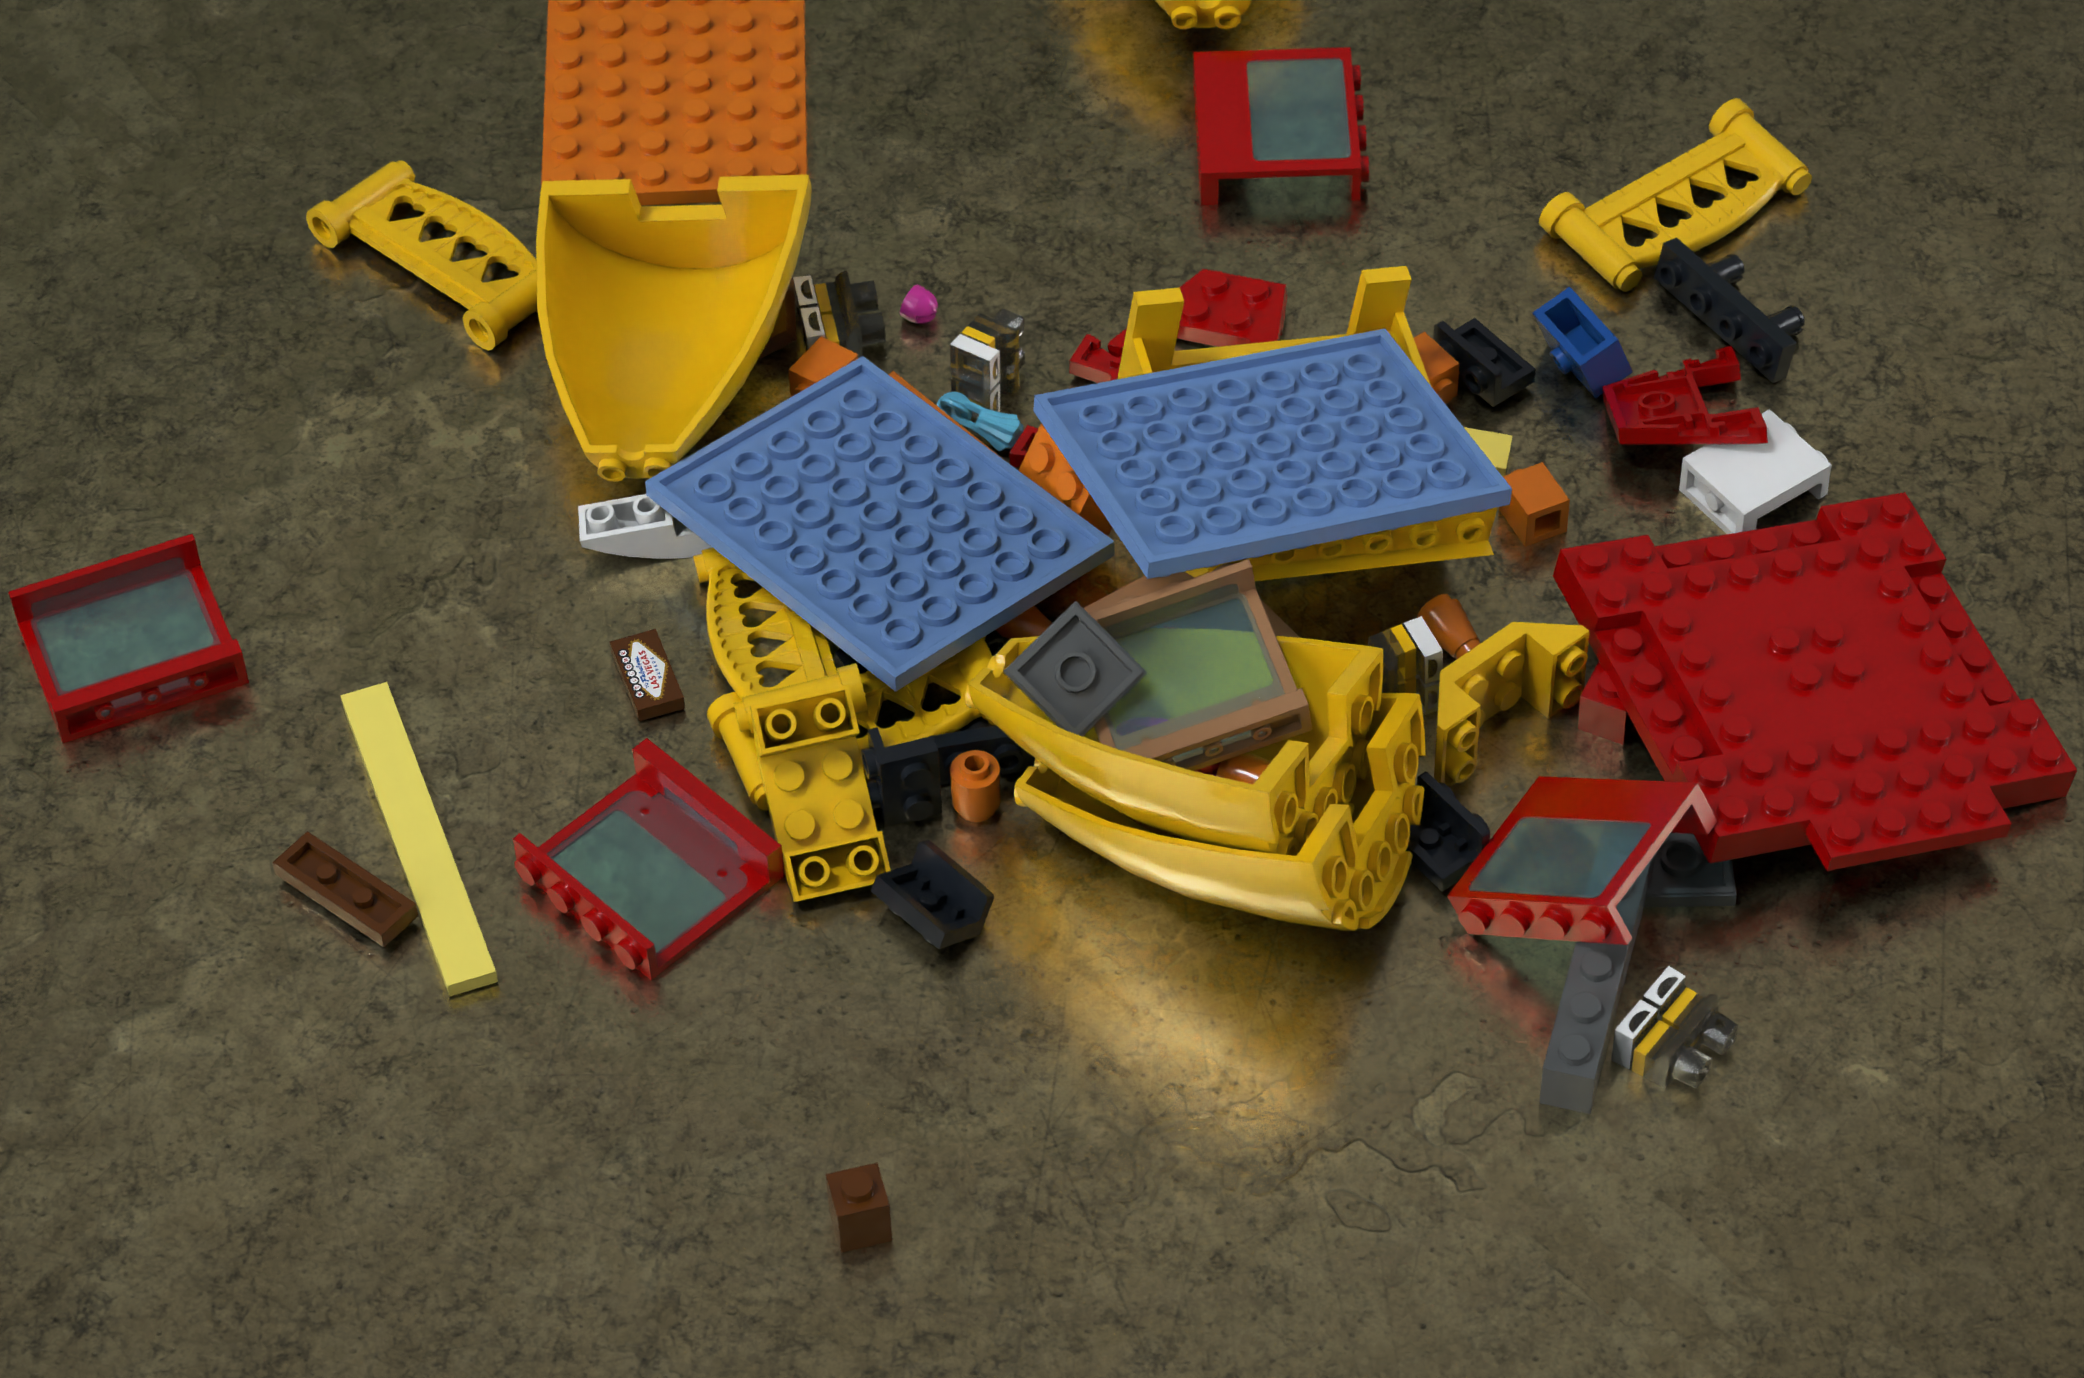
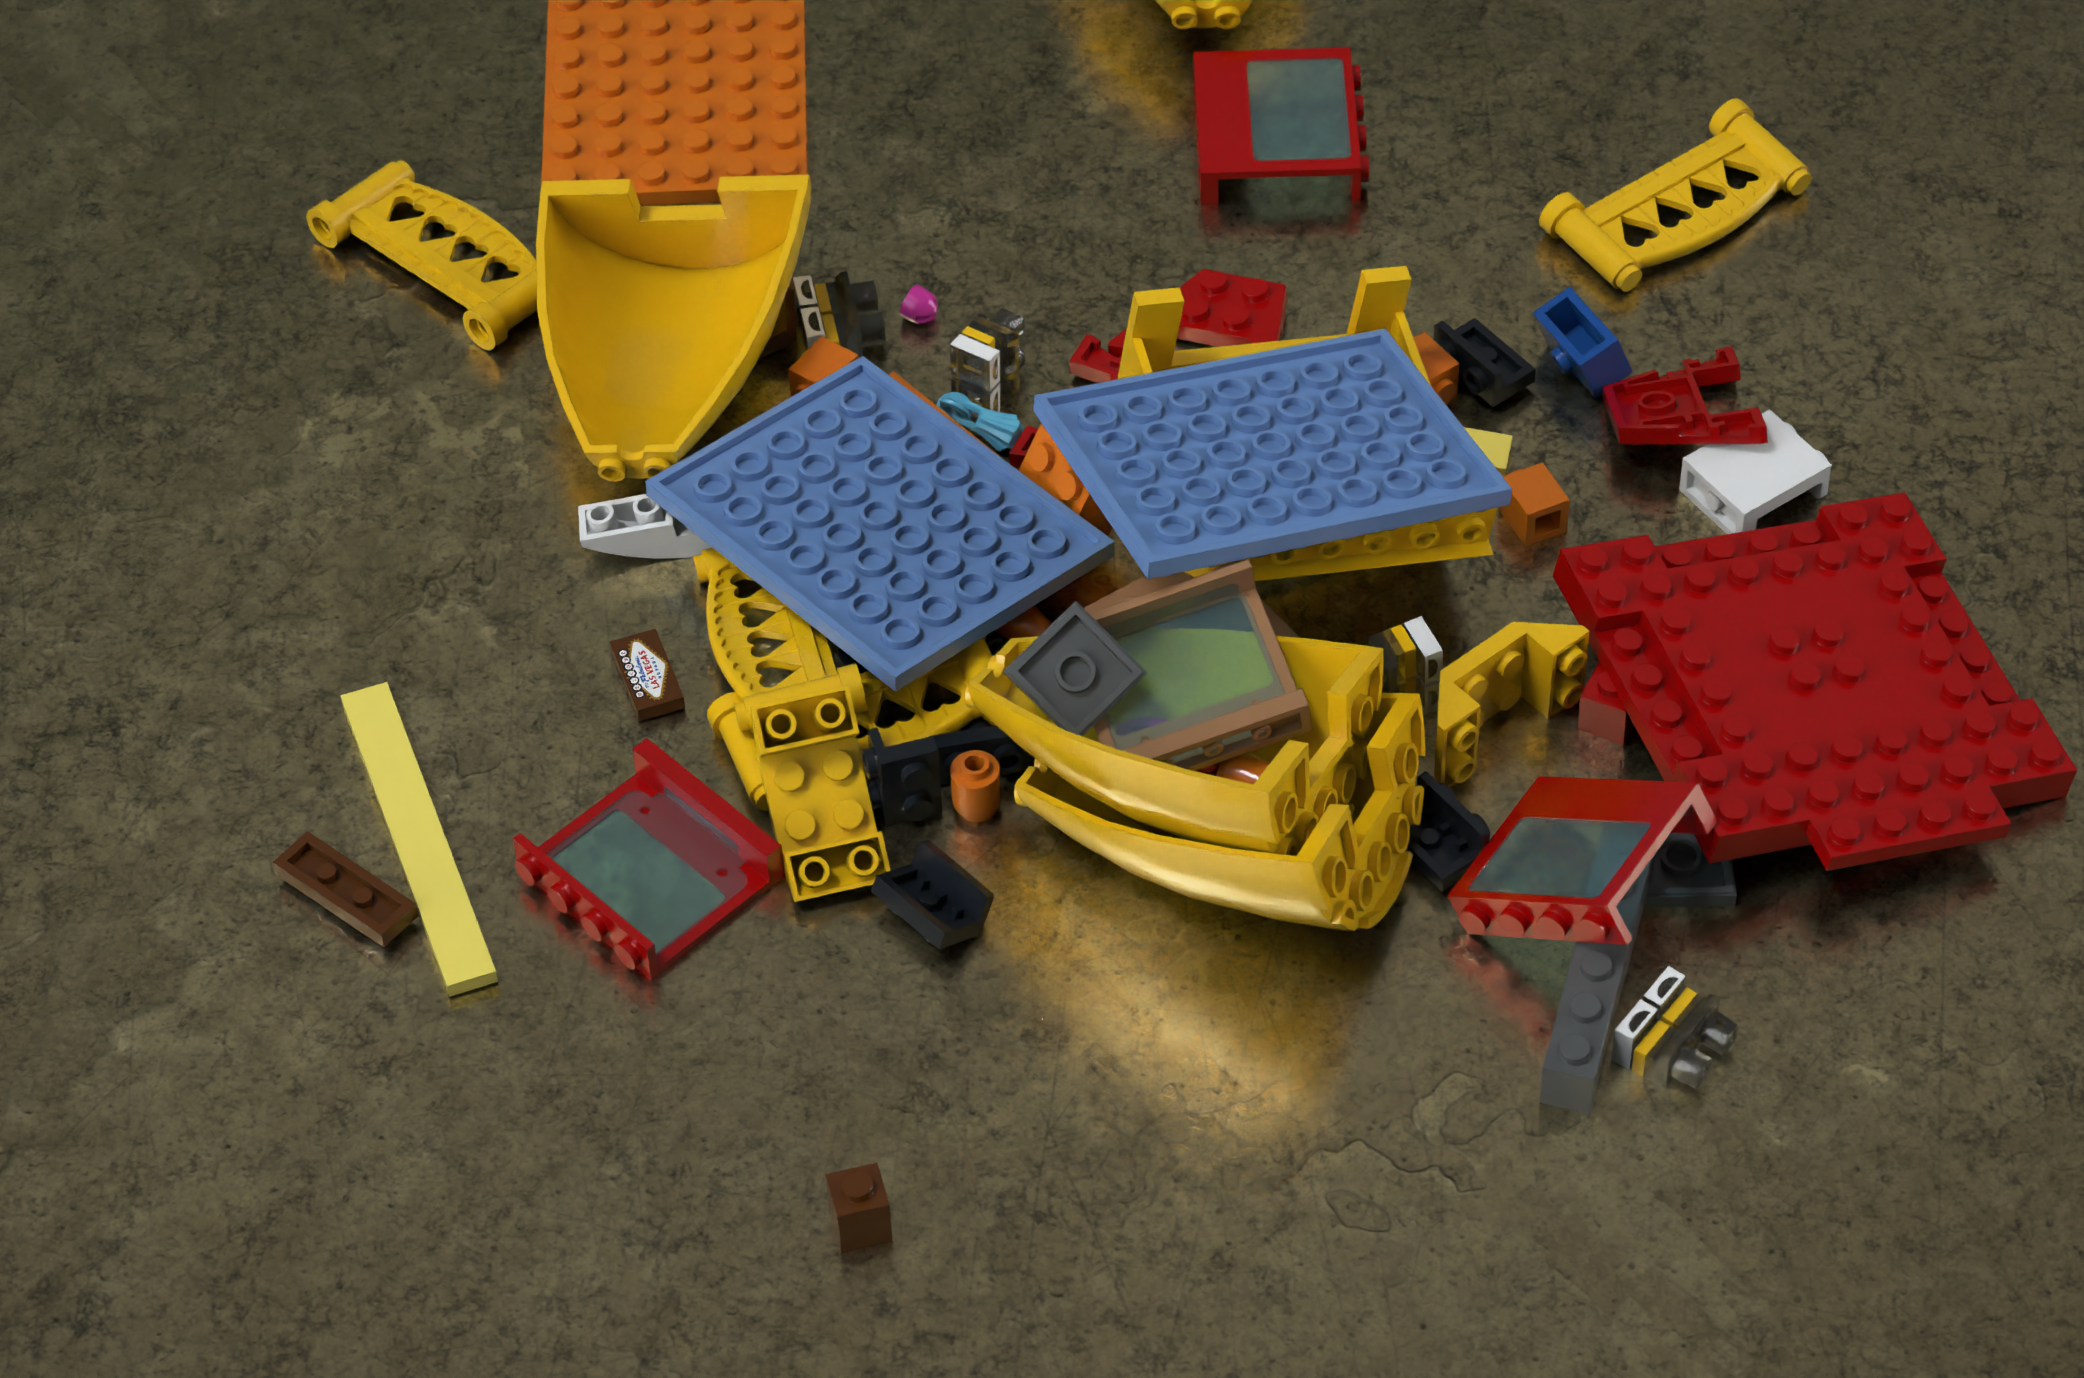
panel [8,533,249,744] -> none
orange cone [1417,593,1480,660] -> none
black plate [1654,238,1805,383] -> none

